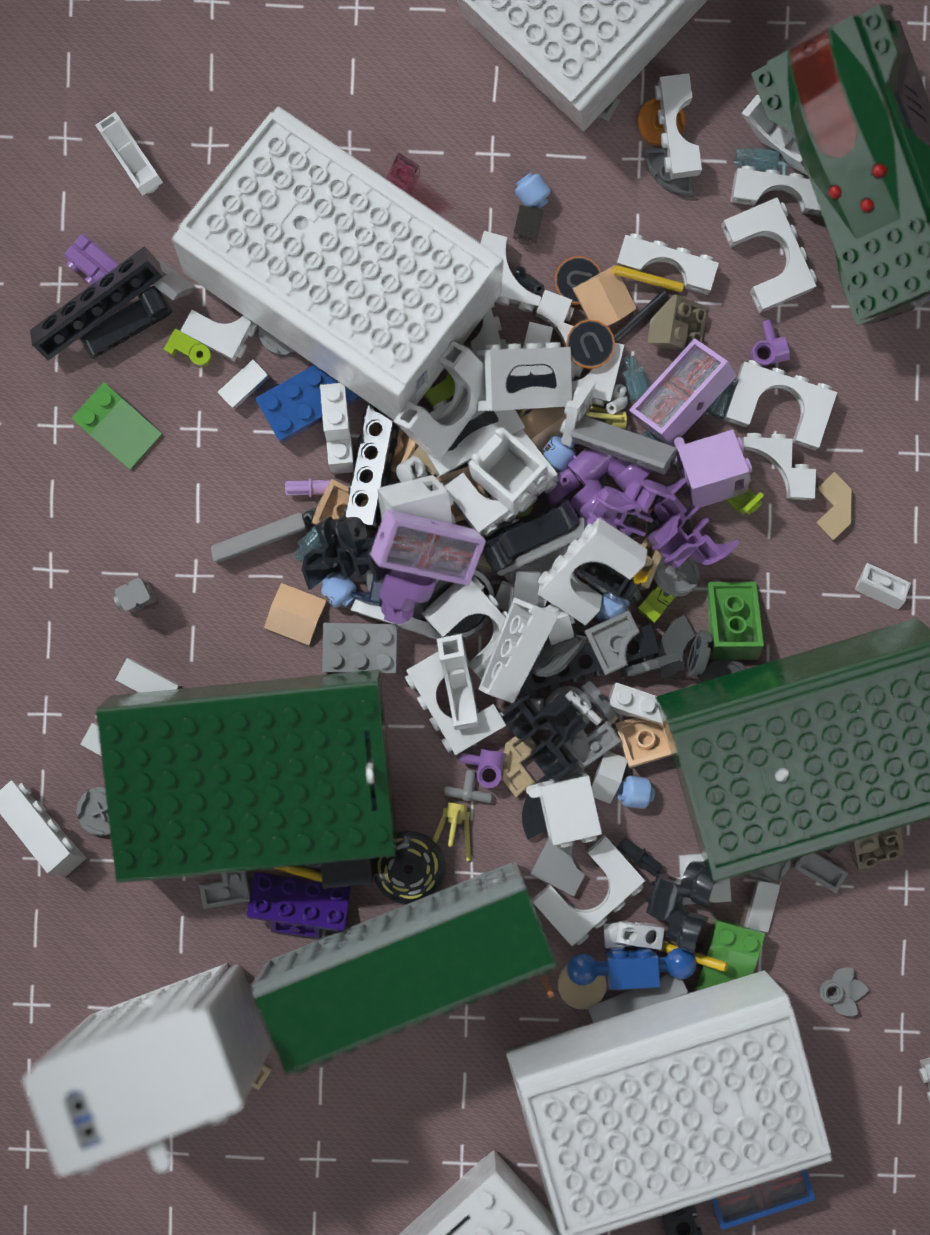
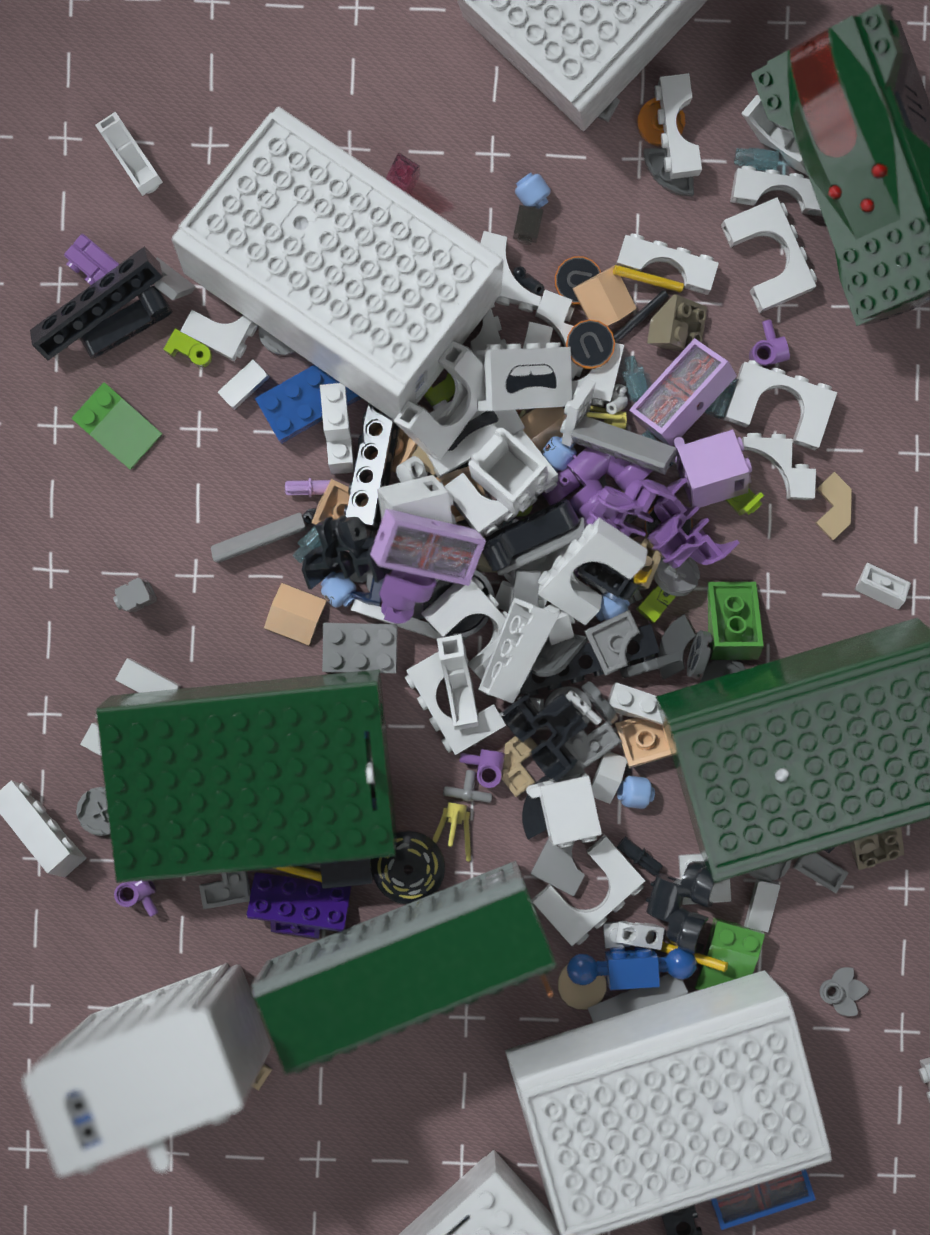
none -> medium lavender piece [114,880,158,917]

